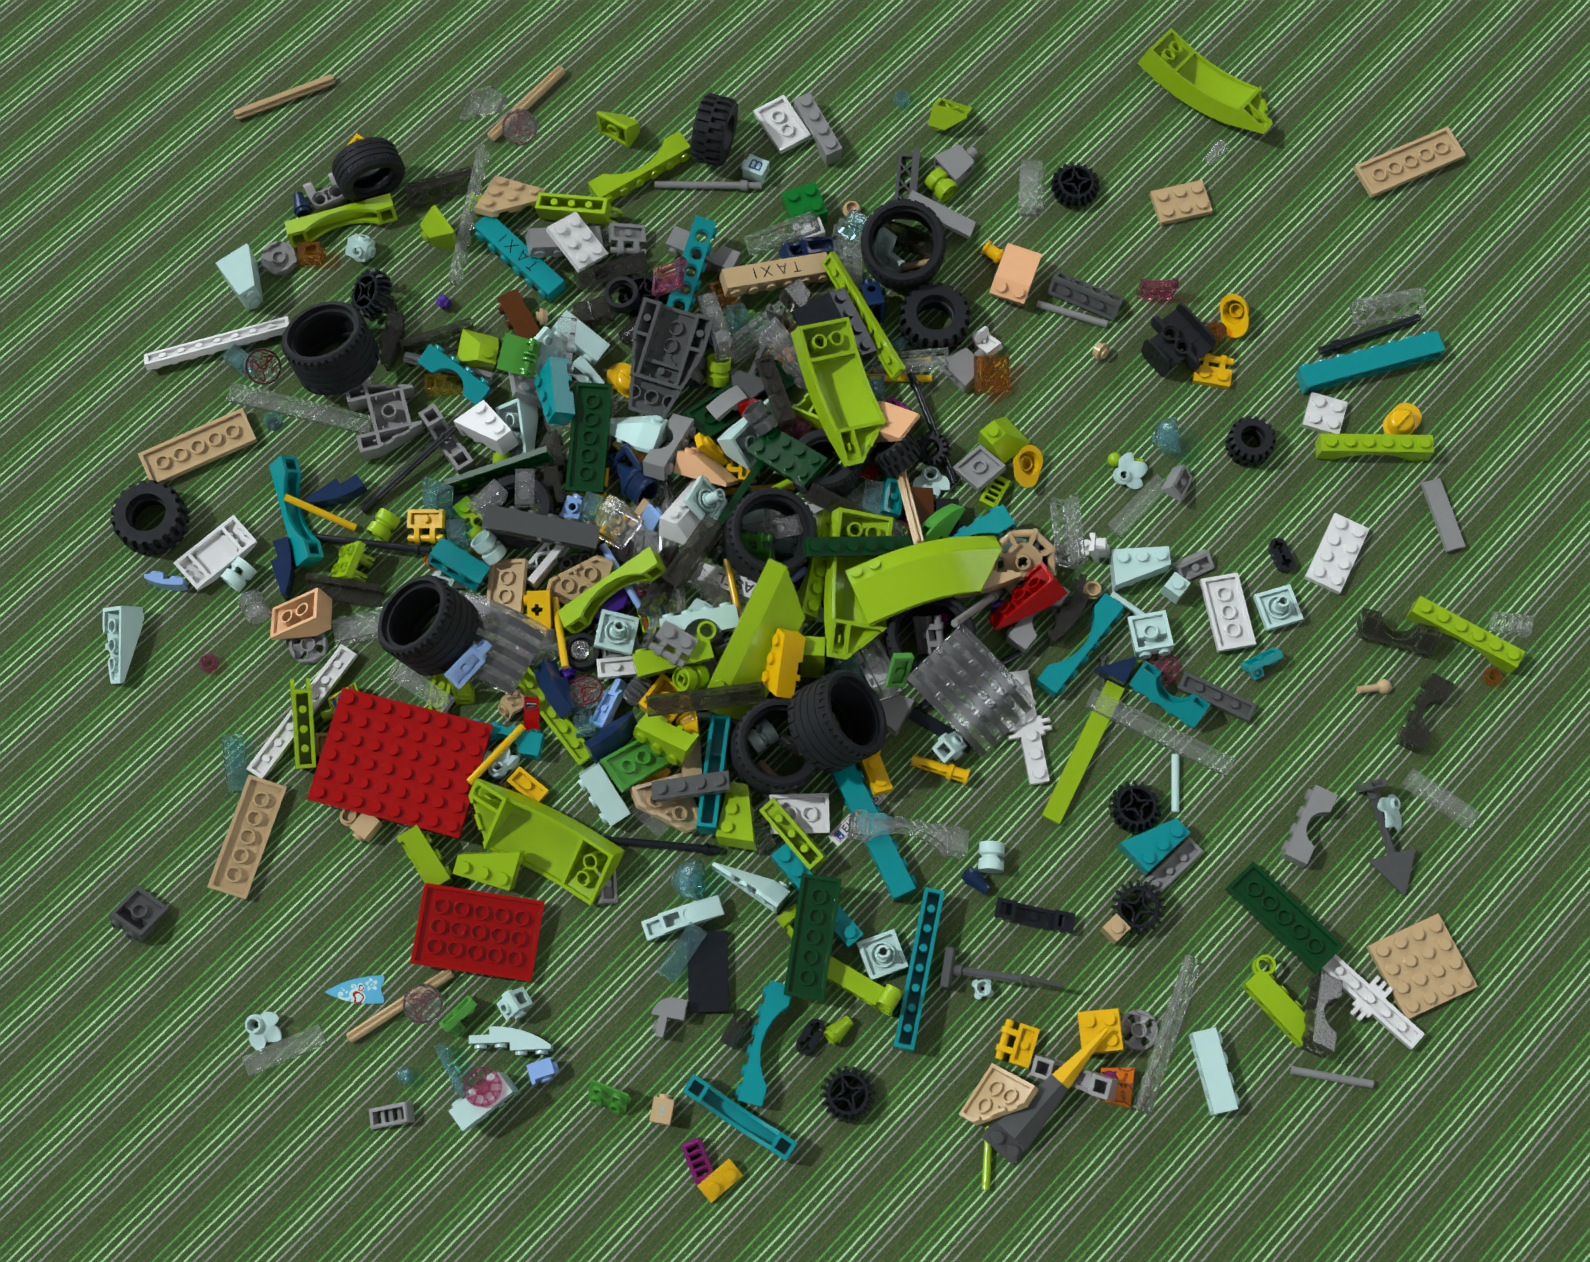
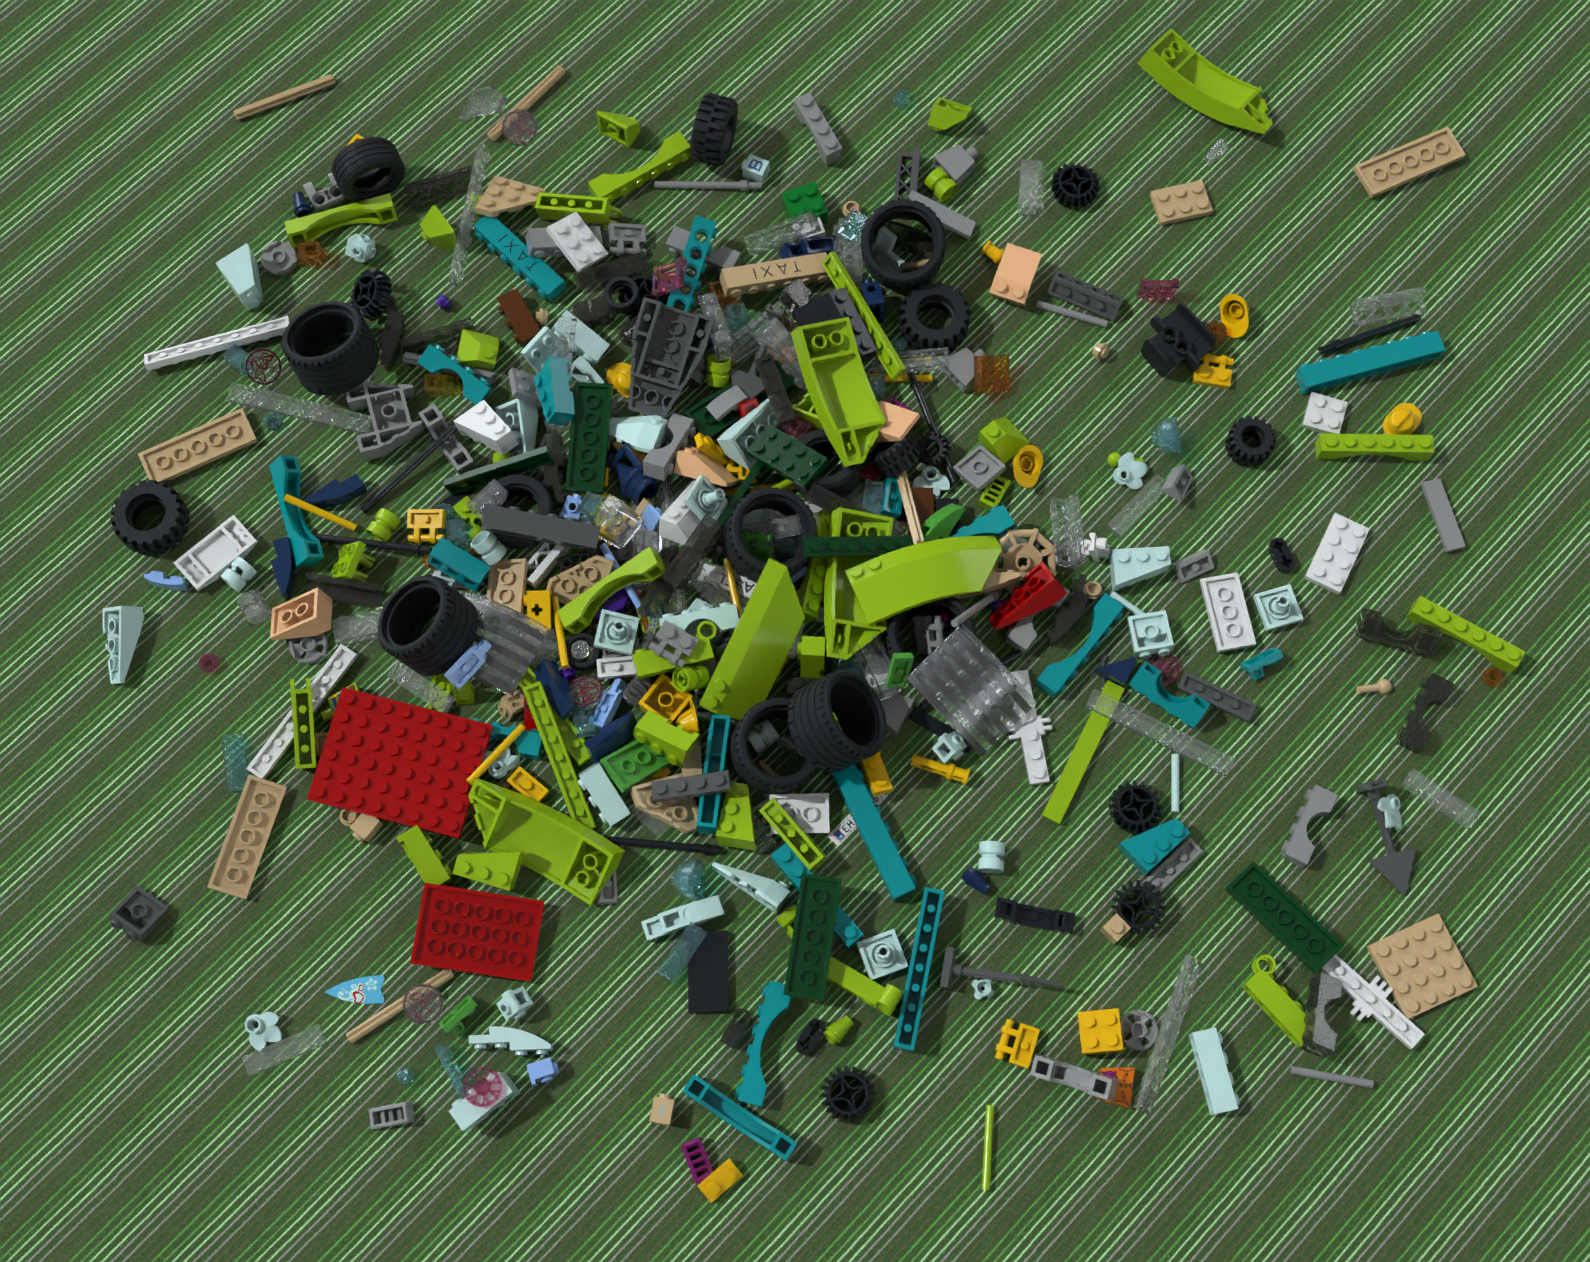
clear light blue slope [422,476,453,510] -> none
bright green hinge [496,333,542,379] -> none
clear plate [515,469,535,507] -> none
bright green hinge [587,1079,631,1115] -> none
clear smoke plate [646,681,765,717] -> none
light grey brick [652,997,688,1039] -> none
dark grey wheel [742,400,778,436] -> none
white plate [753,95,811,154] -> none
yellow wedge [761,628,806,699] -> none
clear arch [848,809,969,859] -> none
tan plate [959,1063,1039,1126] -> none
white bracket [972,326,1003,358] -> none
dark grey plate [981,1027,1109,1165] -> none
light aqua brick [1160,572,1190,604] -> none
clear slope [1489,611,1534,638] -> none
none -> lime tile [522,681,596,829]

